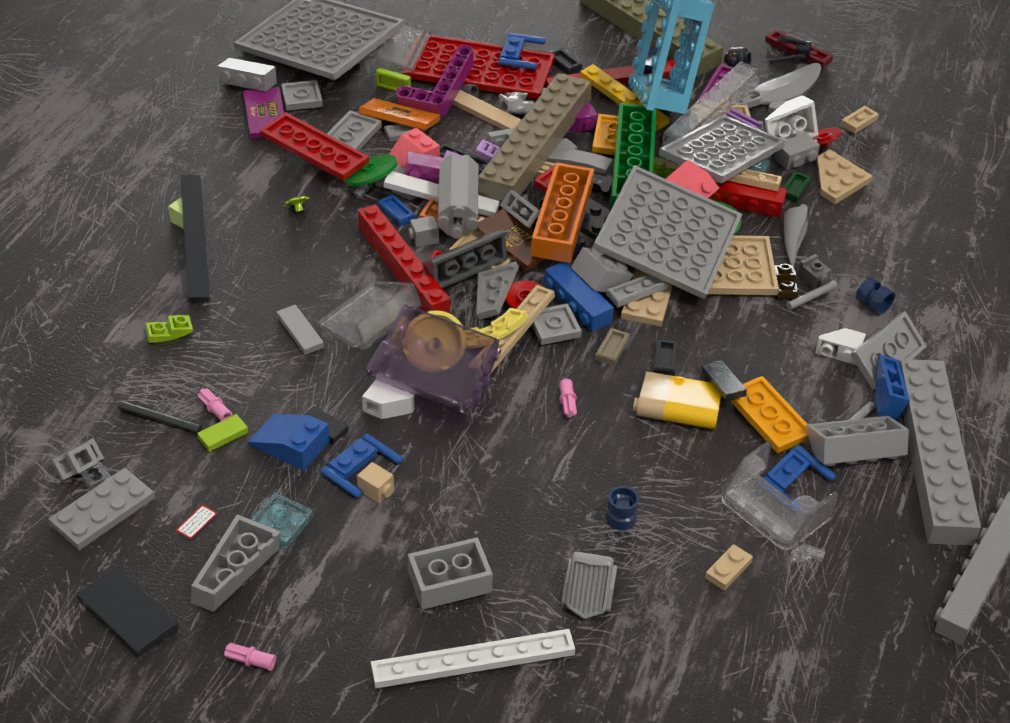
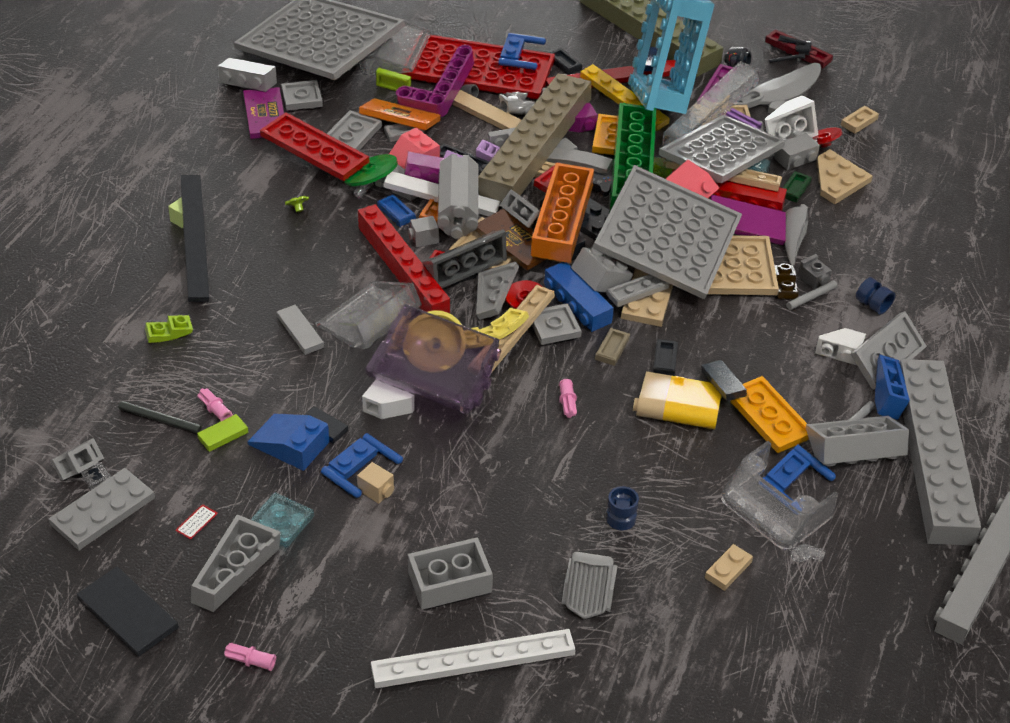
none -> magenta tile [710,195,786,245]

